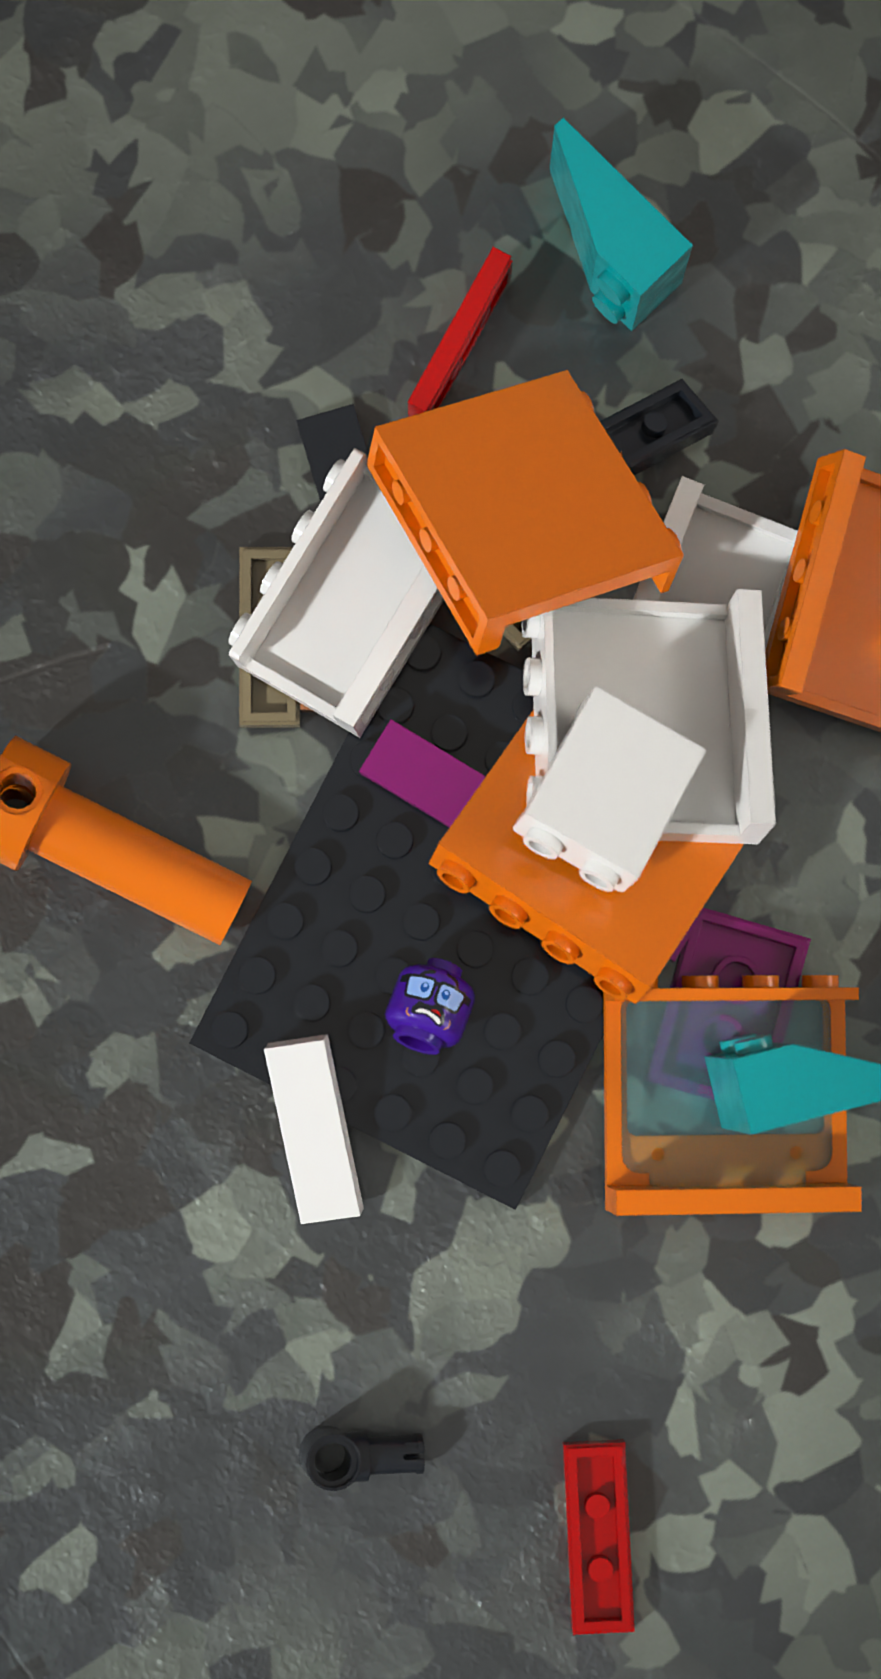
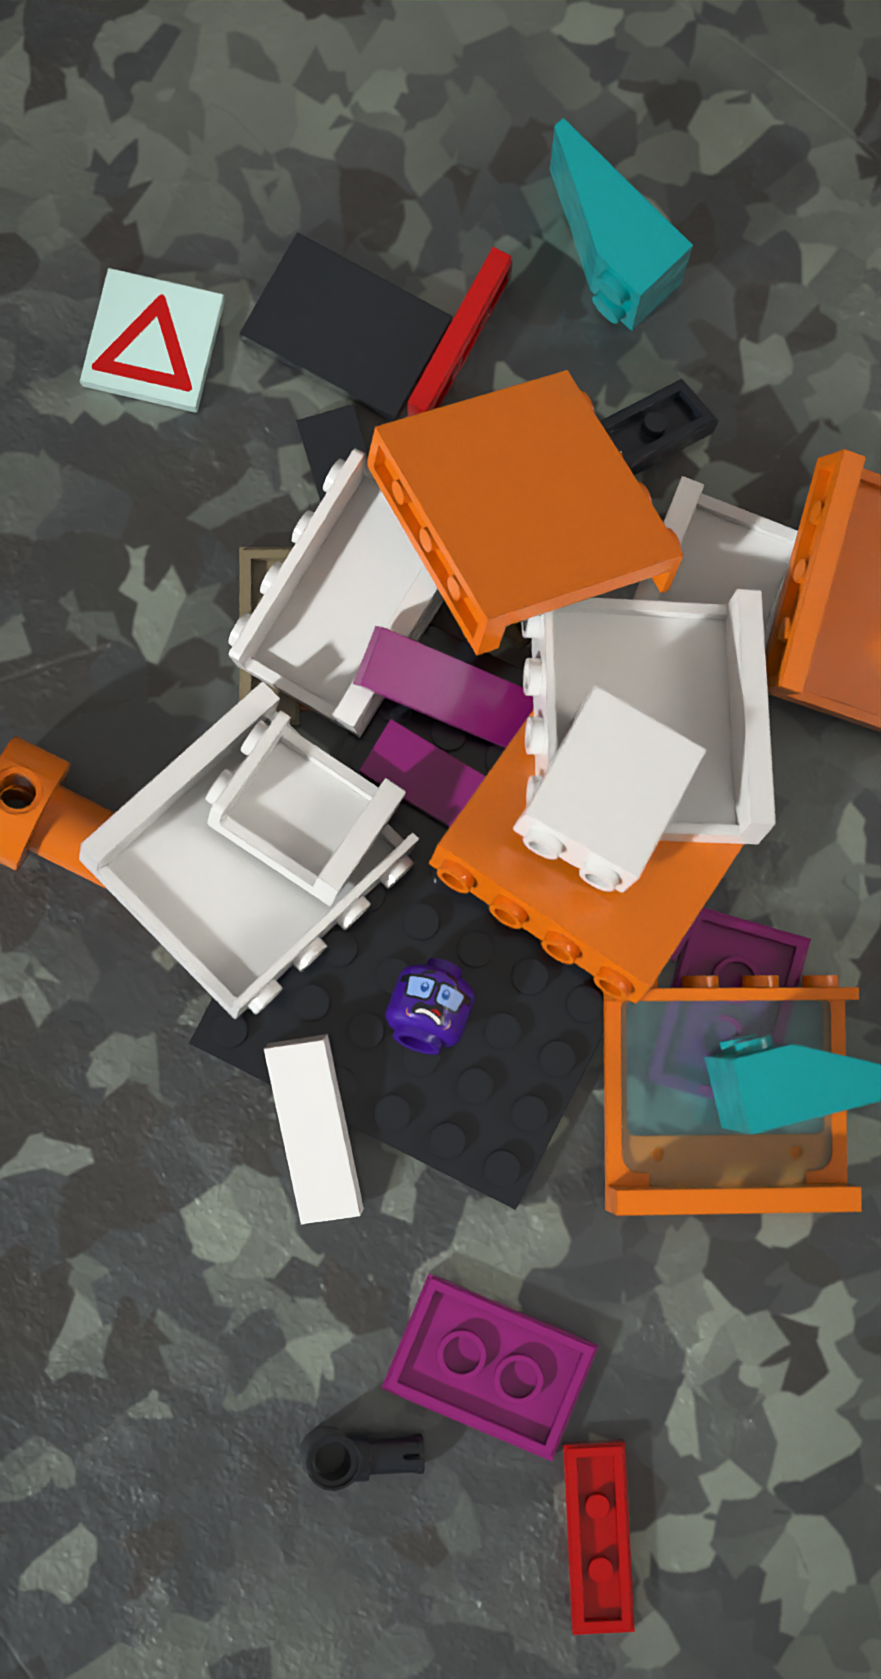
none -> white panel [79,681,419,1019]
none -> light aqua tile [80,268,225,413]
none -> white panel [205,710,406,907]
none -> black tile [239,232,453,422]
none -> magenta tile [353,626,534,748]
none -> magenta tile [381,1272,599,1461]

